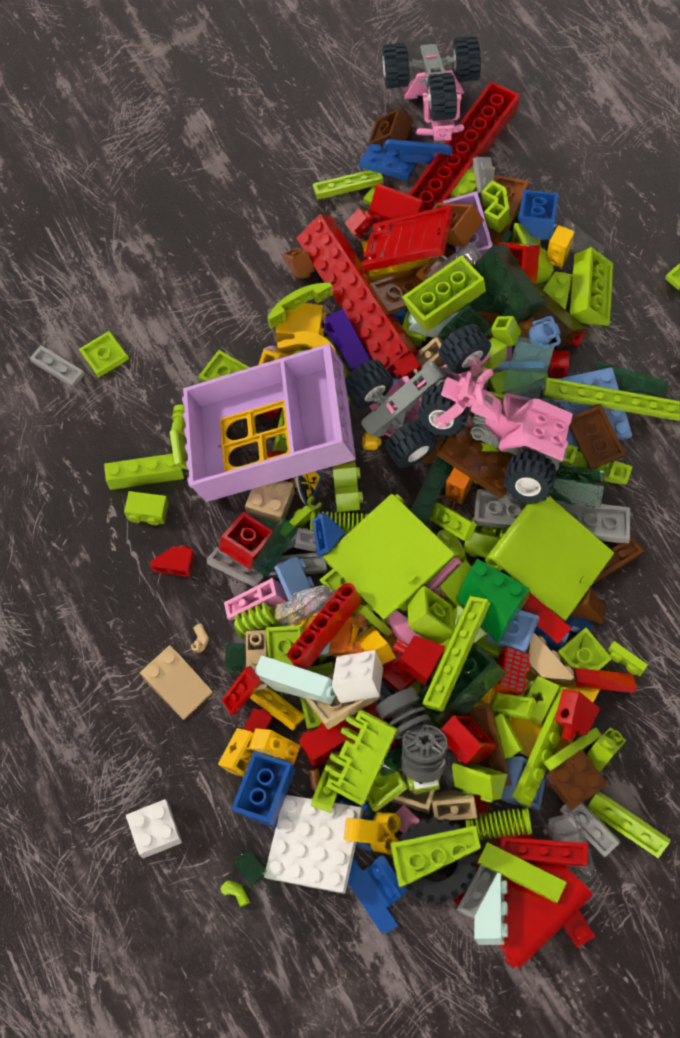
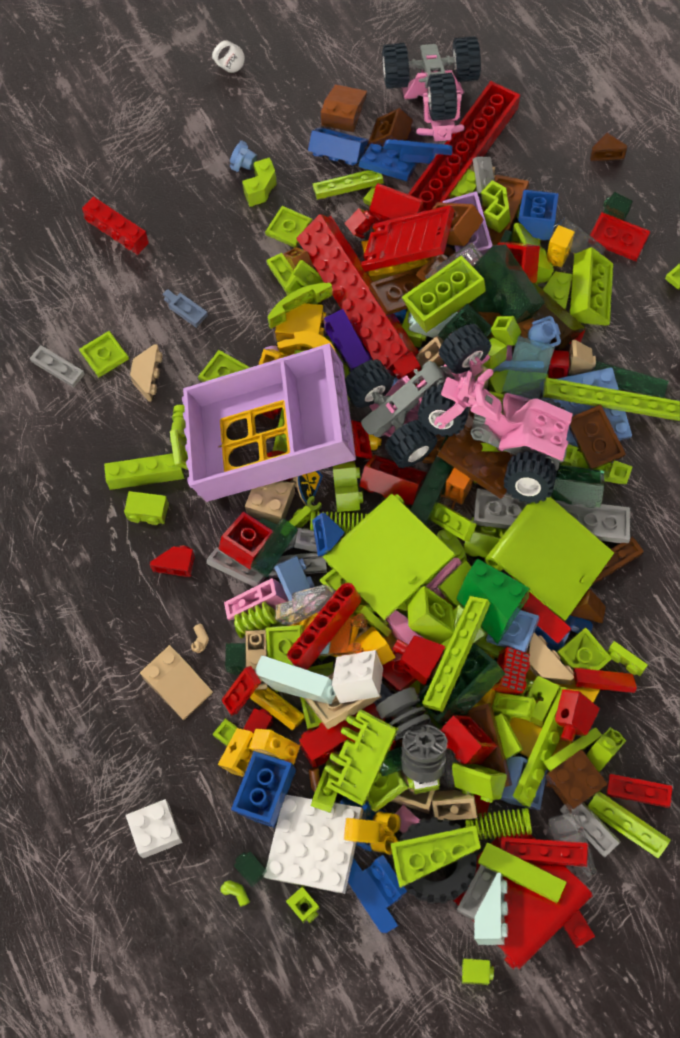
none -> red brick [82,196,149,255]
none -> tan slope [130,344,162,402]
none -> sand blue plate [163,289,208,327]
none -> white helmet [212,41,245,73]
none -> lime tile [213,719,237,746]
none -> medium blue piece [230,140,257,172]
none -> lime brick [242,157,277,207]
none -> lime tile [265,206,313,248]
none -> lime plate [266,253,294,295]
none -> lime slope [285,260,324,304]
none -> lime brick [286,887,320,923]
none -> blue slope [308,127,369,165]
none -> dark orange slope [321,84,367,132]
none -> red slope [351,420,373,459]
none -> red slope [359,454,427,505]
none -> lime brick [462,959,494,985]
none -> tan slope [568,340,596,375]
none -> red tile [587,212,651,261]
none -> reddish brown slope [590,133,627,161]
none -> clear green brick [603,192,633,221]
none -> red plate [606,774,673,808]

